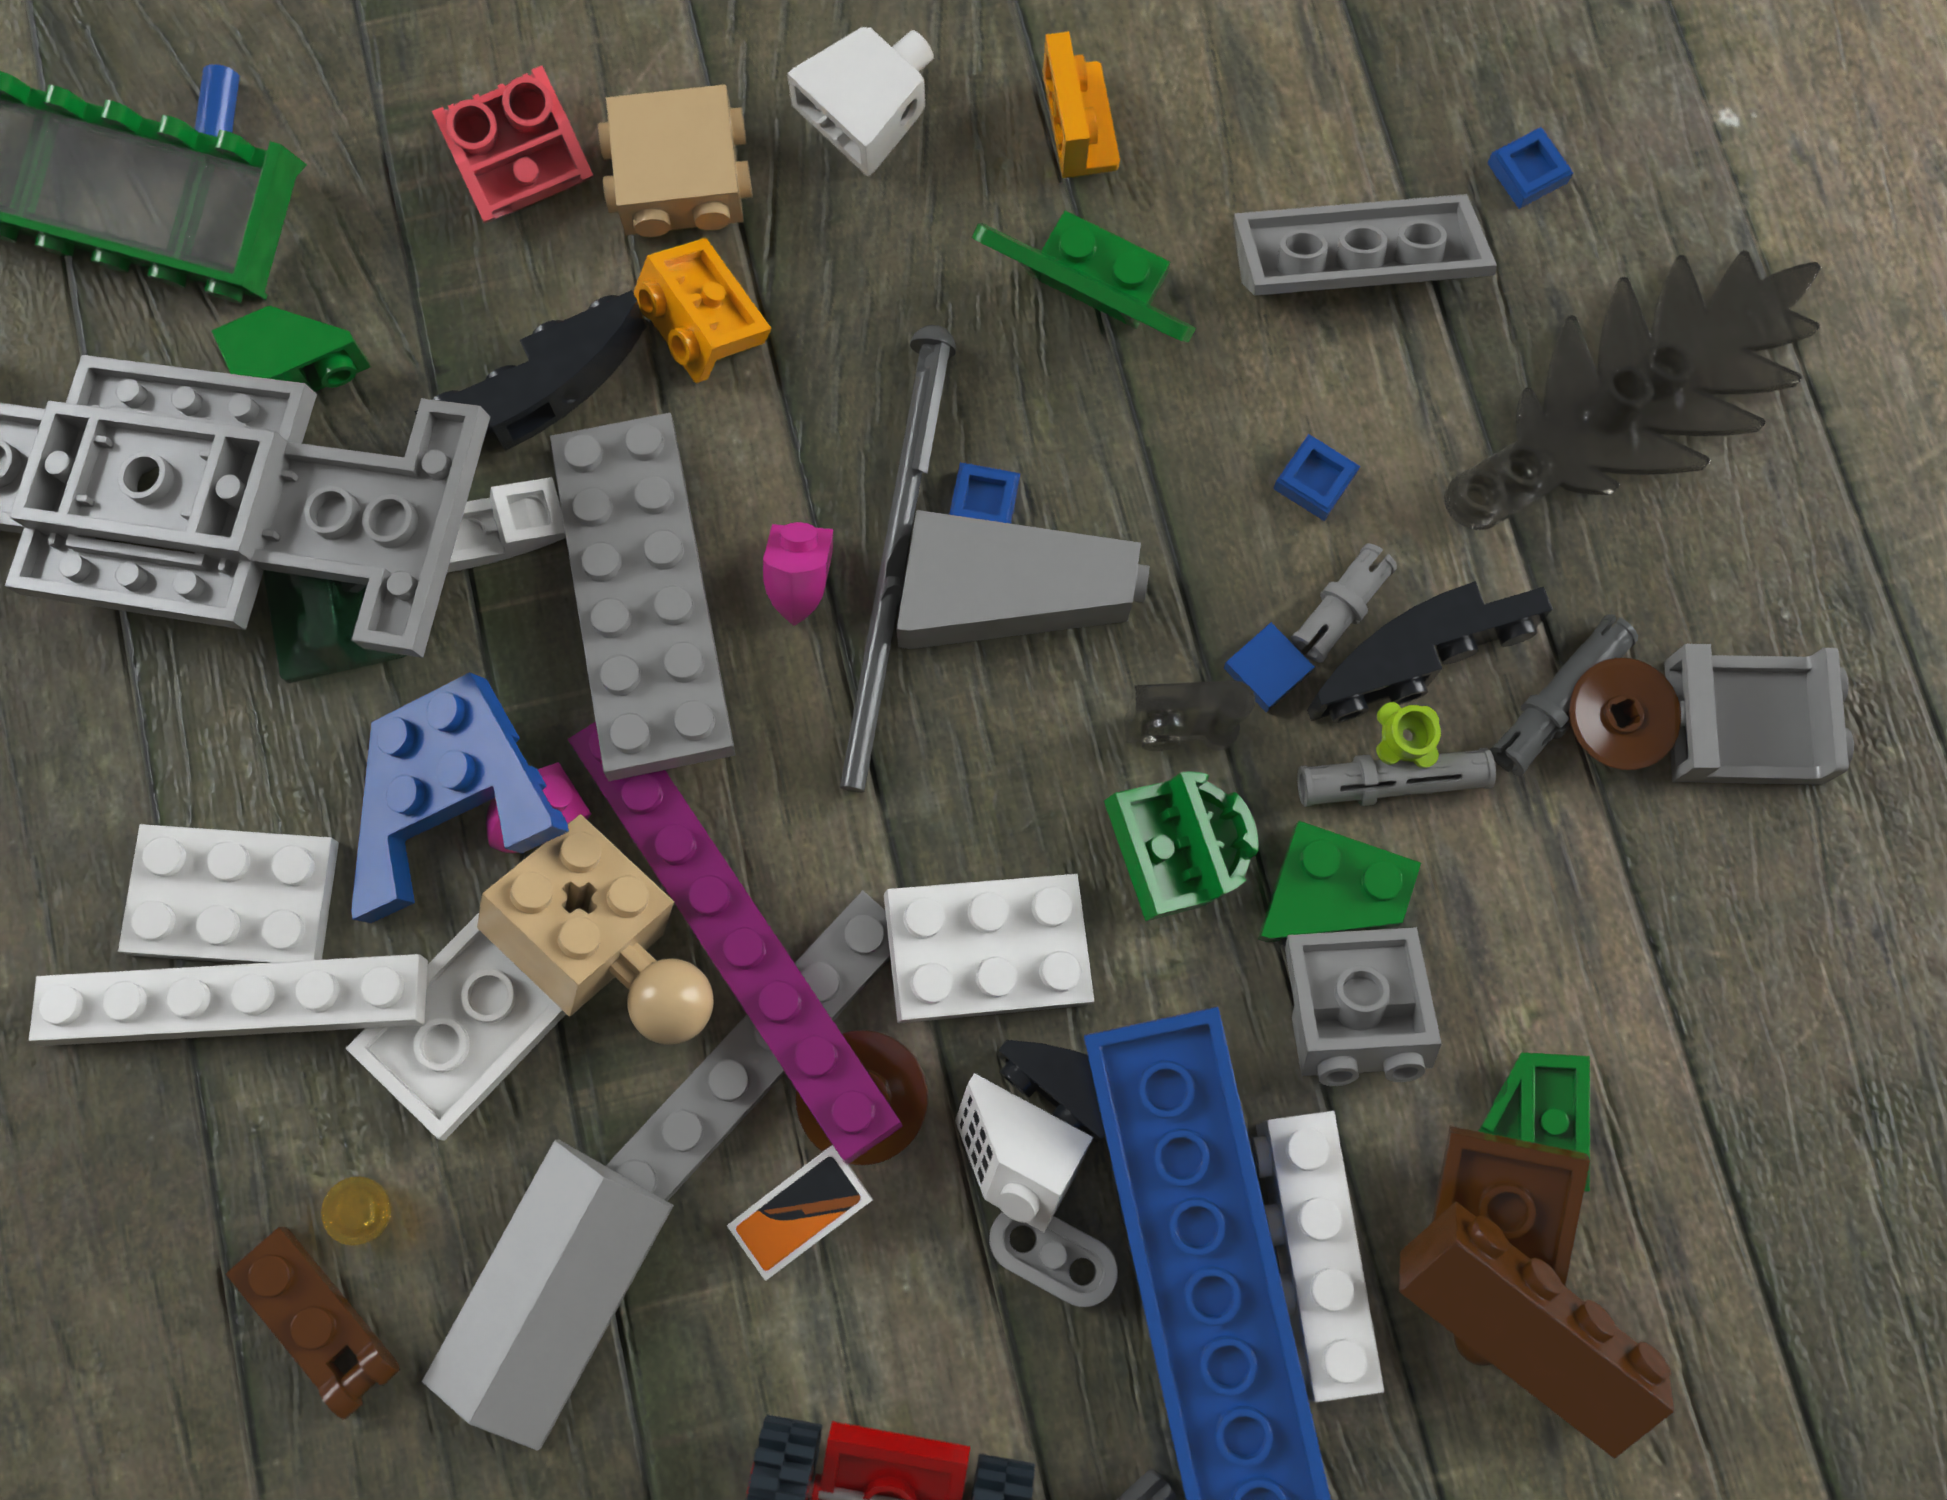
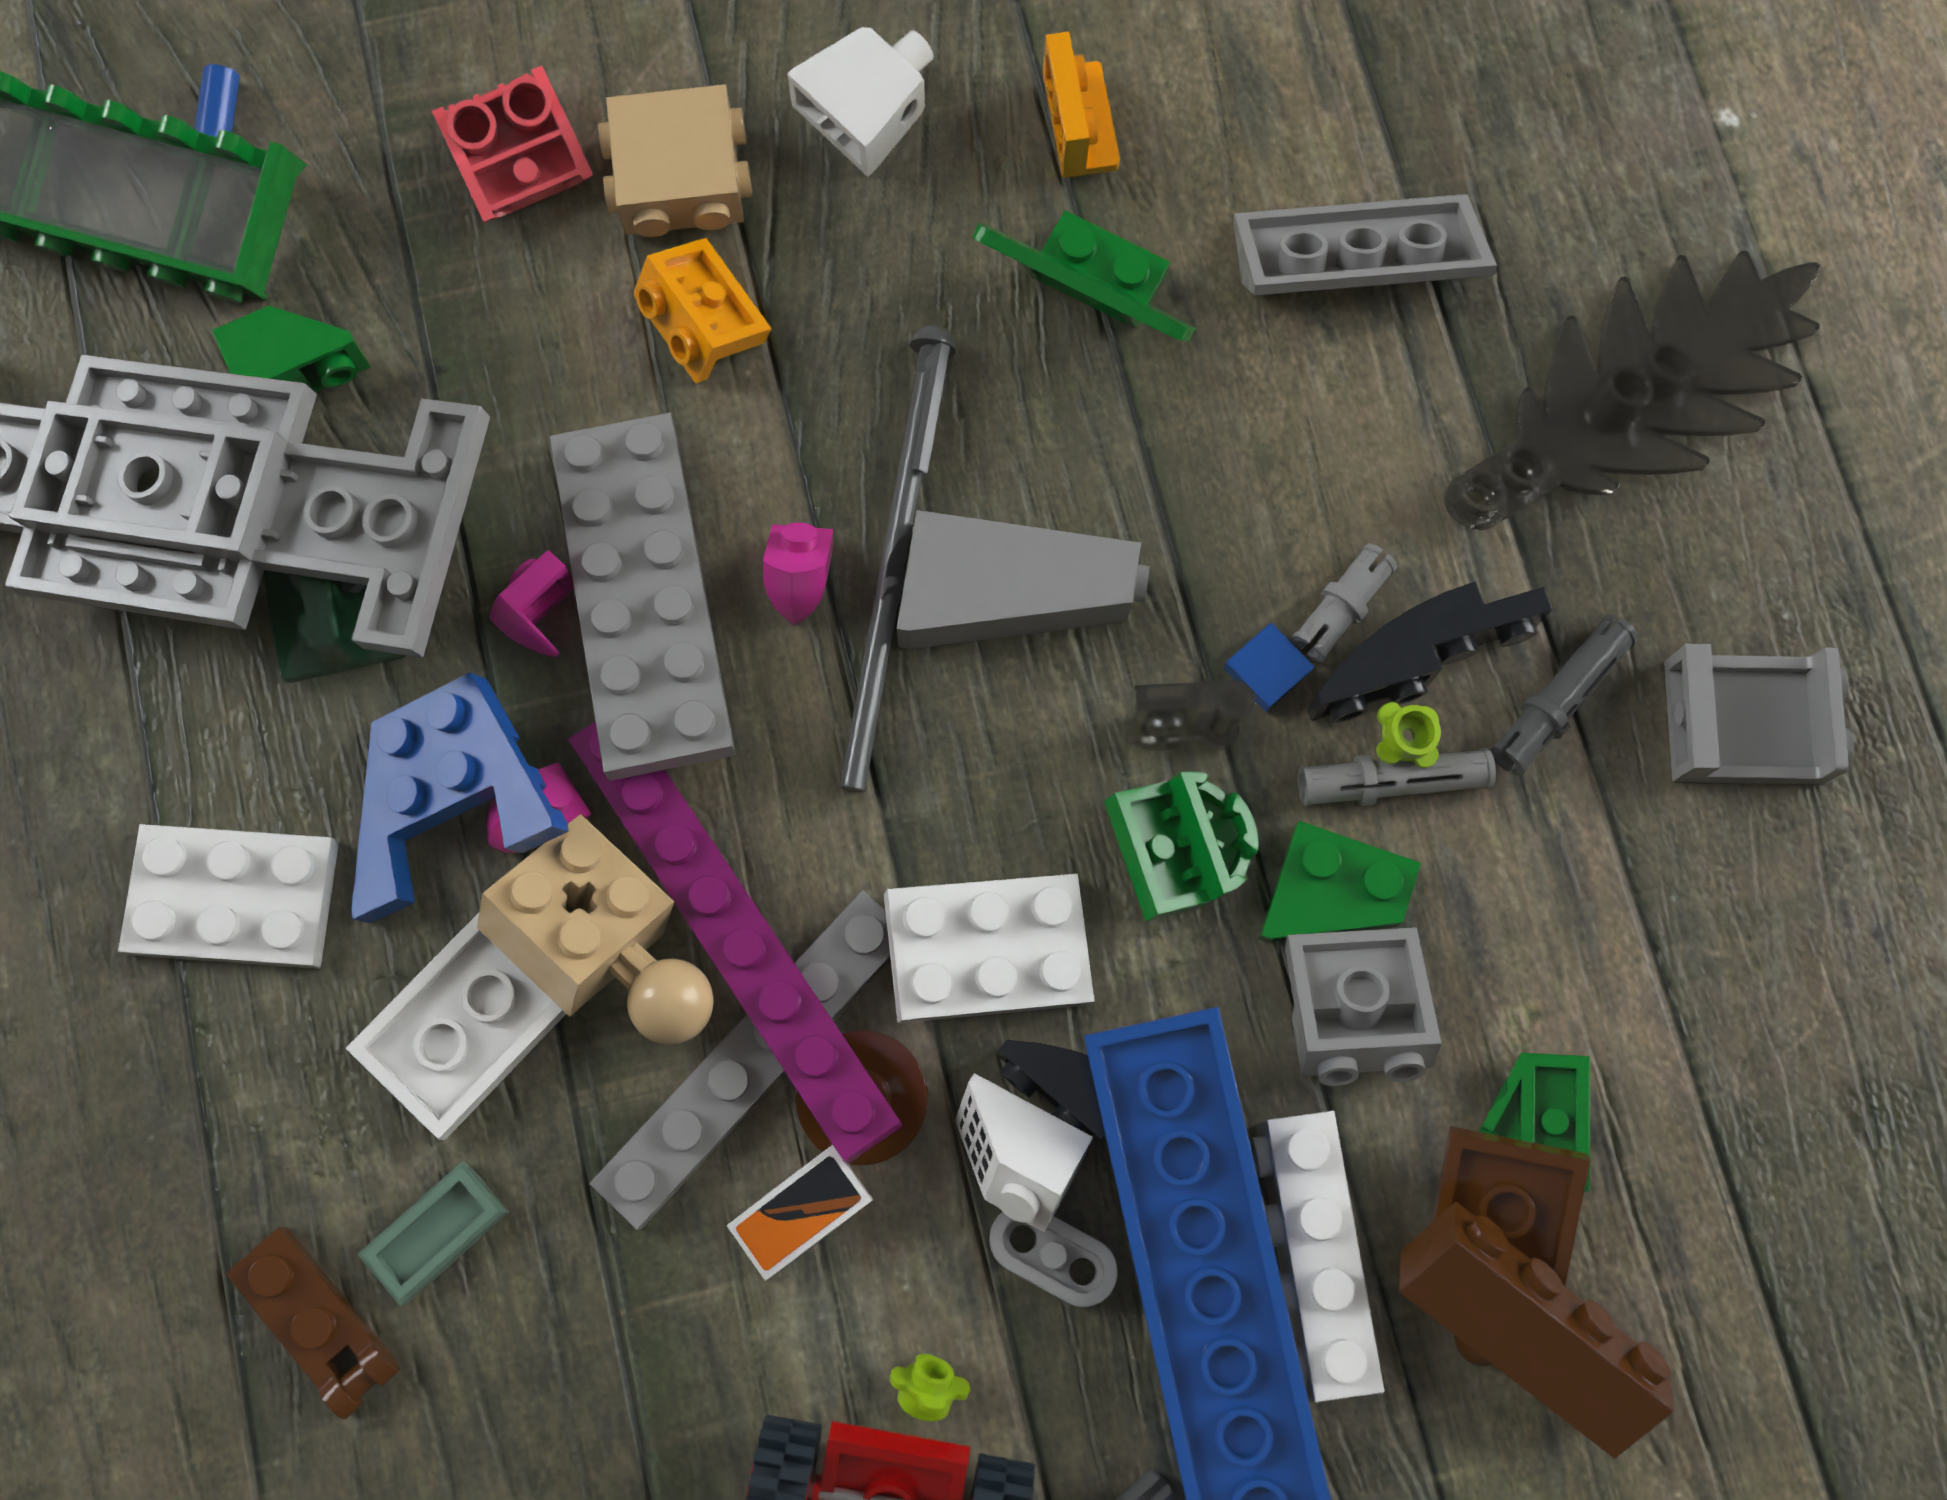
white plate [29,954,428,1046] -> none
clear yellow plate [321,1177,391,1245] -> none
black slope [414,290,646,451] -> none
light grey slope [422,1139,674,1451] -> none
white slope [447,477,566,573] -> none
blue tile [949,462,1020,524] -> none
blue tile [1273,434,1360,521] -> none
blue tile [1487,127,1573,209] -> none
reddish brown piece [1569,658,1681,770] -> none
none -> sand green tile [357,1161,509,1306]
none -> dark pink plate [490,549,574,657]
none -> lime plate [889,1354,970,1422]

